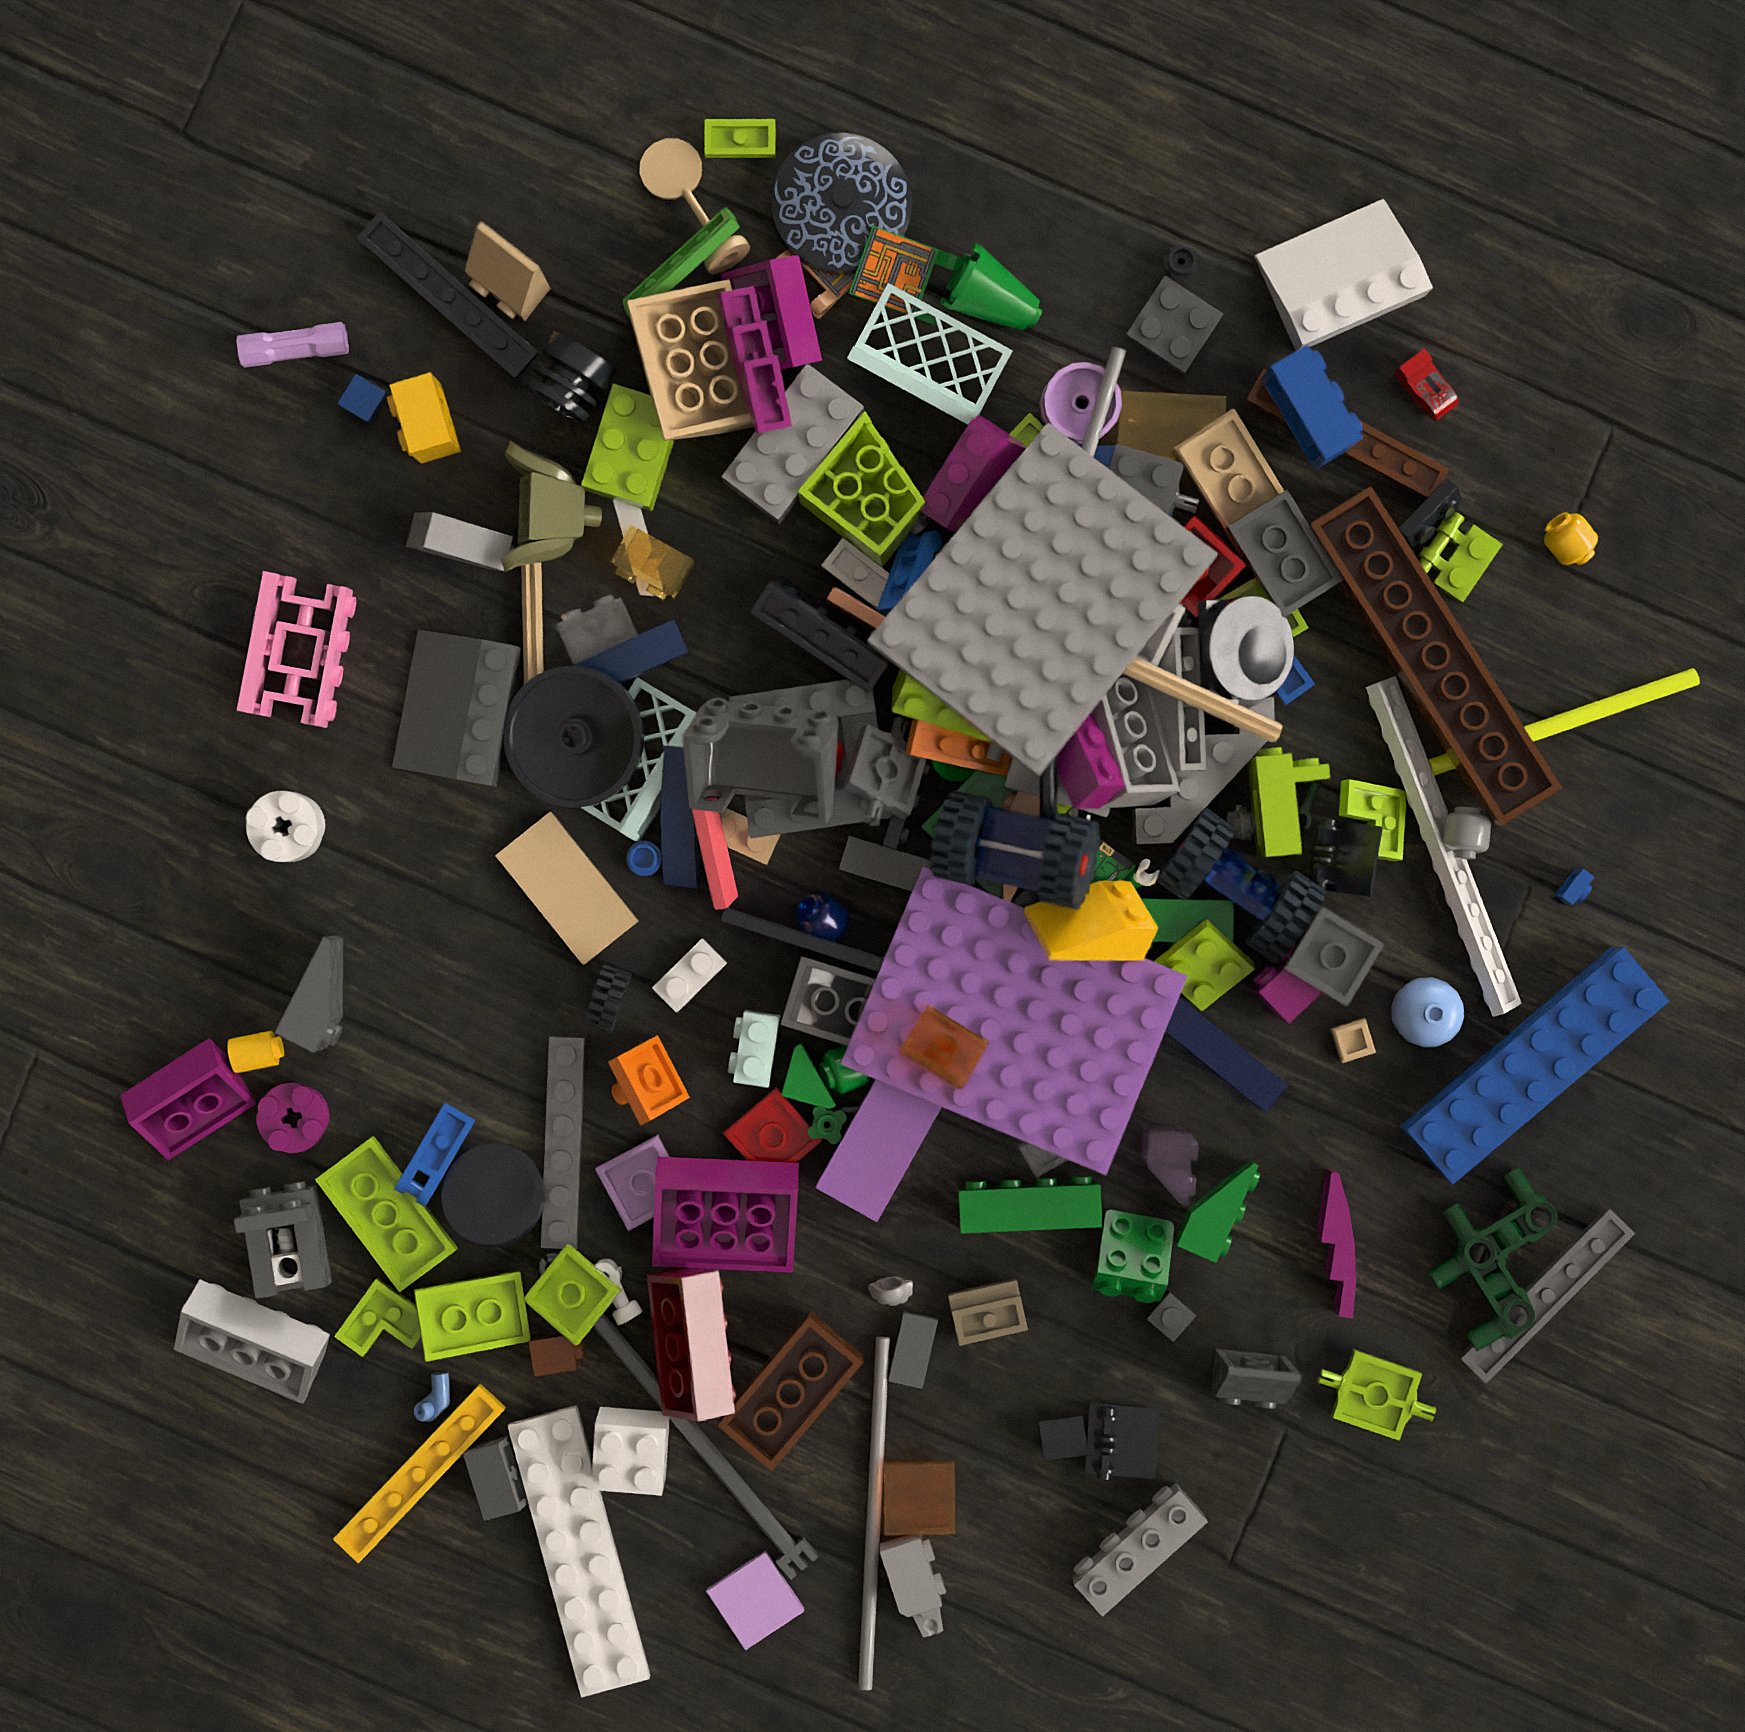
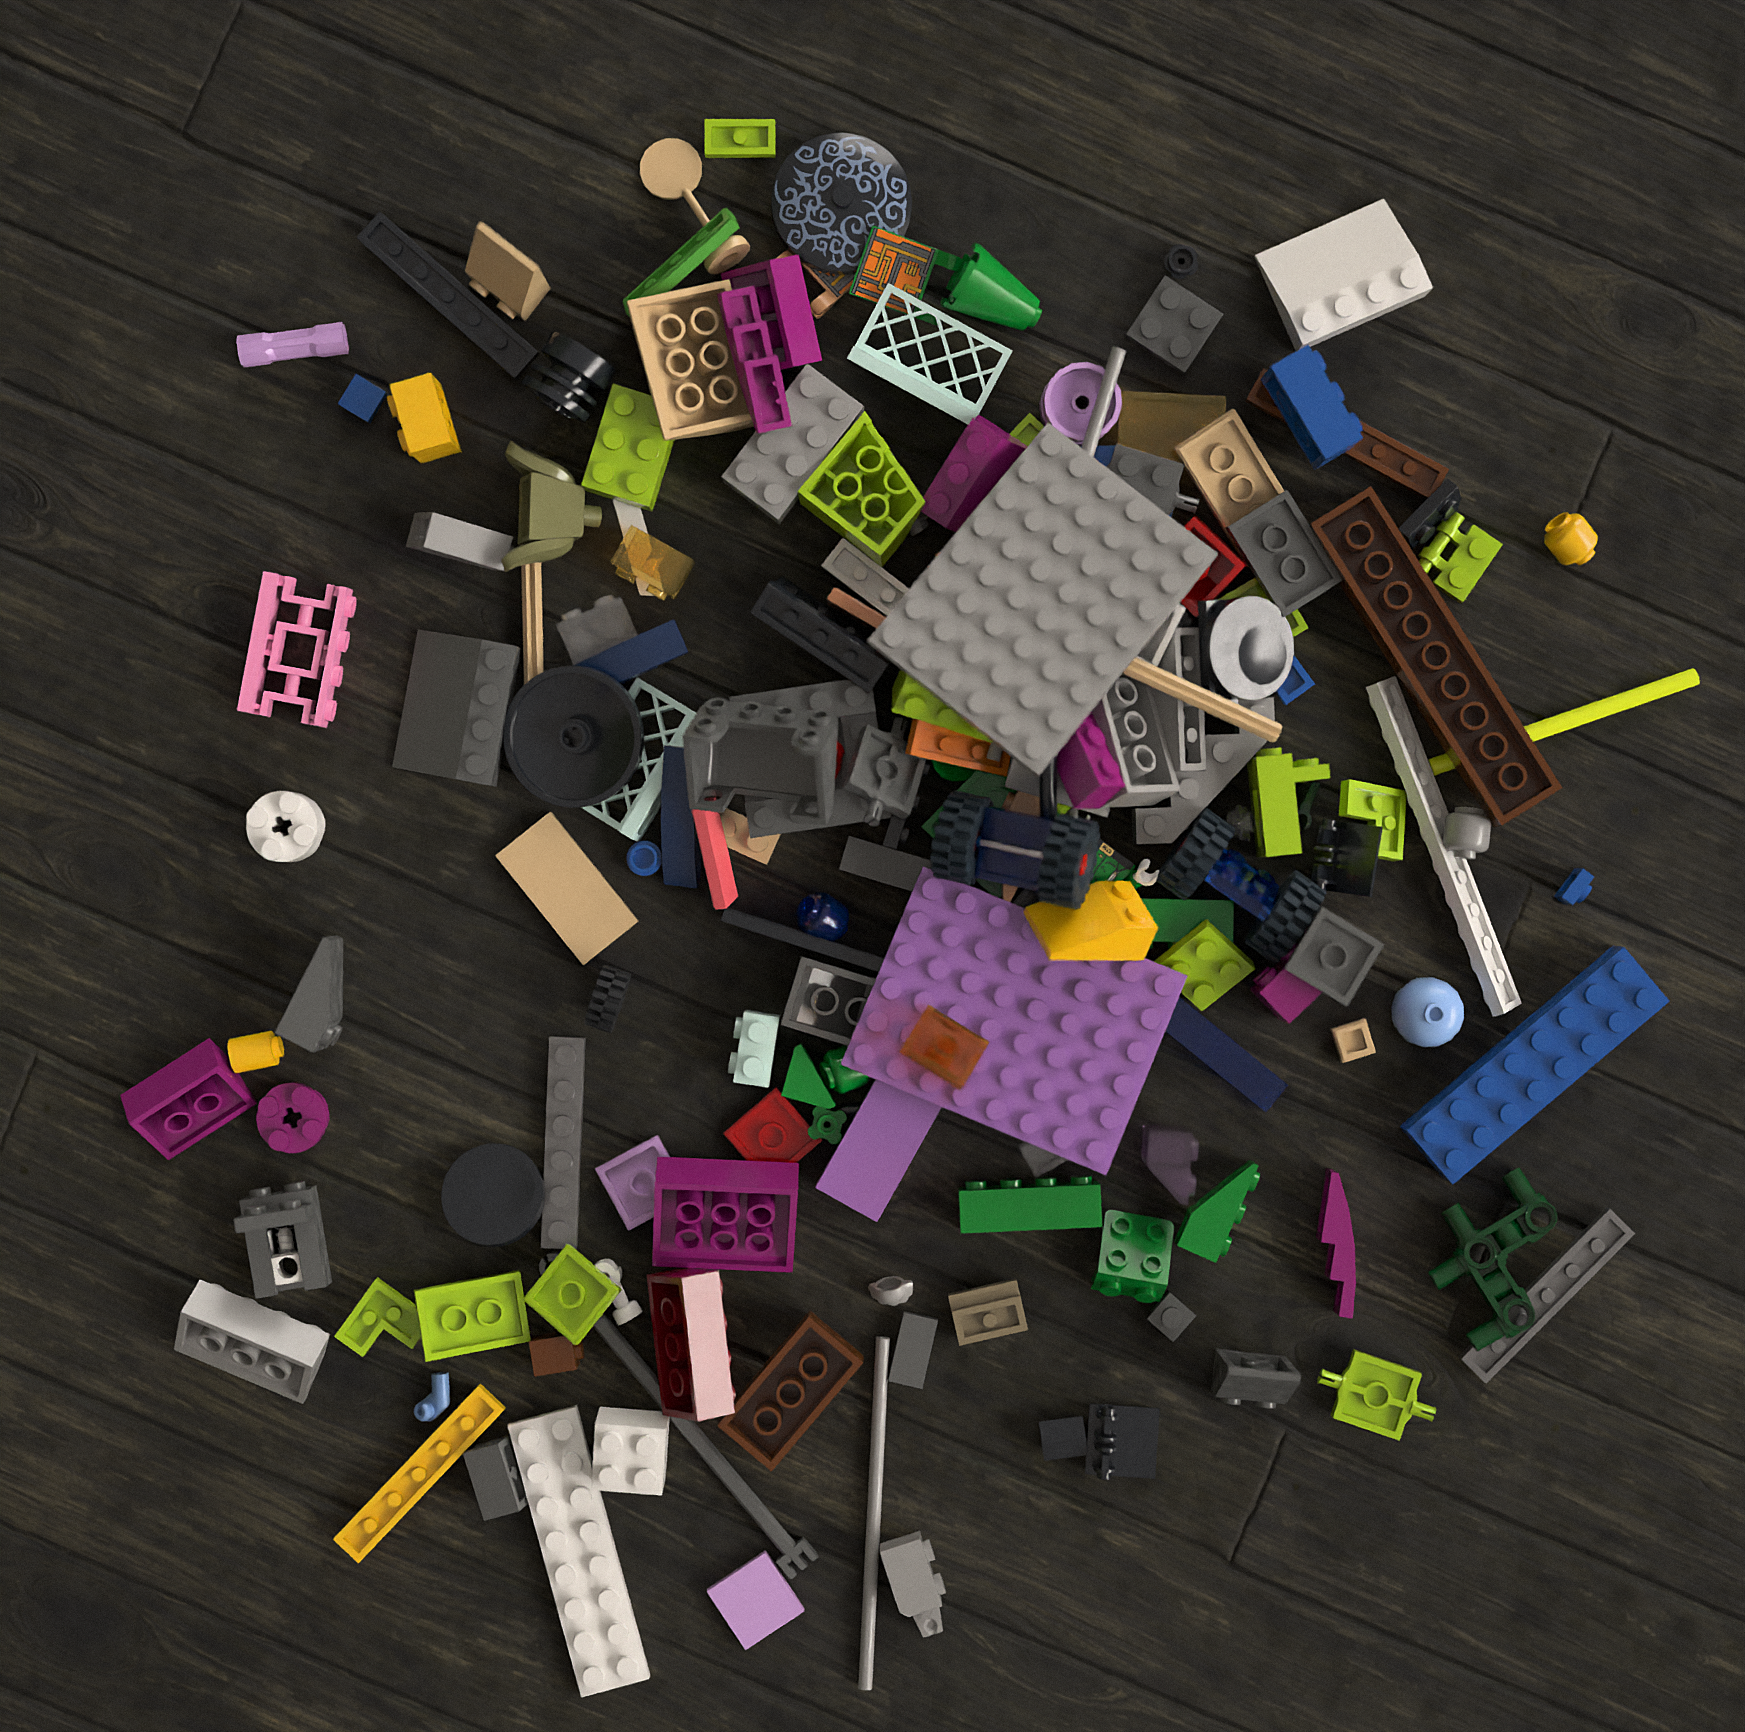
lime plate [315,1136,458,1293] -> none
blue plate [394,1103,475,1207] -> none
orange tile [608,1035,690,1125] -> none
white plate [652,938,727,1013] -> none
blue plate [877,531,942,617] -> none
clear orange plate [884,1461,955,1535] -> none
light grey brick [1072,1483,1208,1617] -> none
red leg [1393,348,1459,421] -> none

